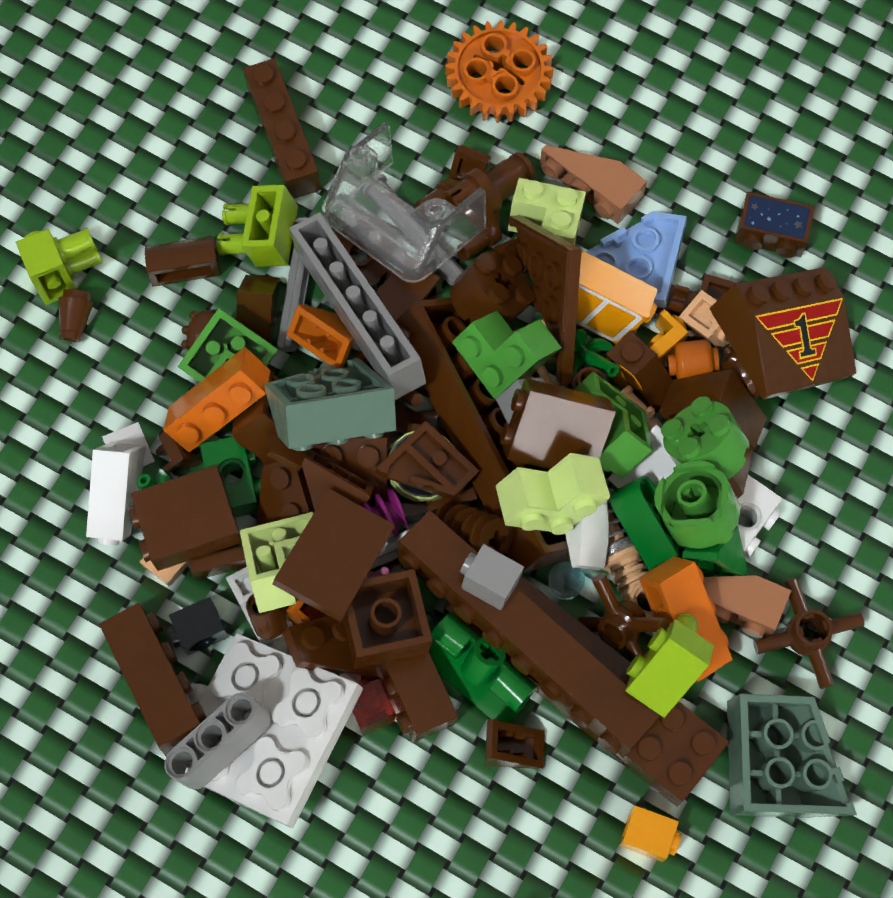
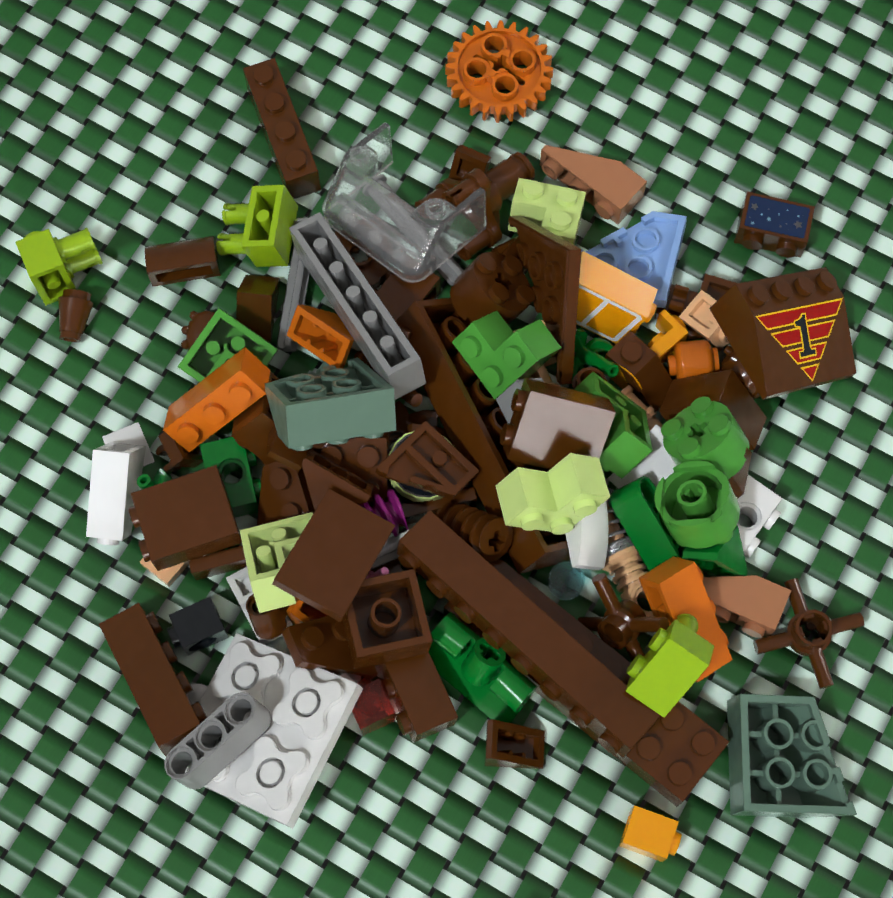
light grey brick [460,544,524,611] -> none

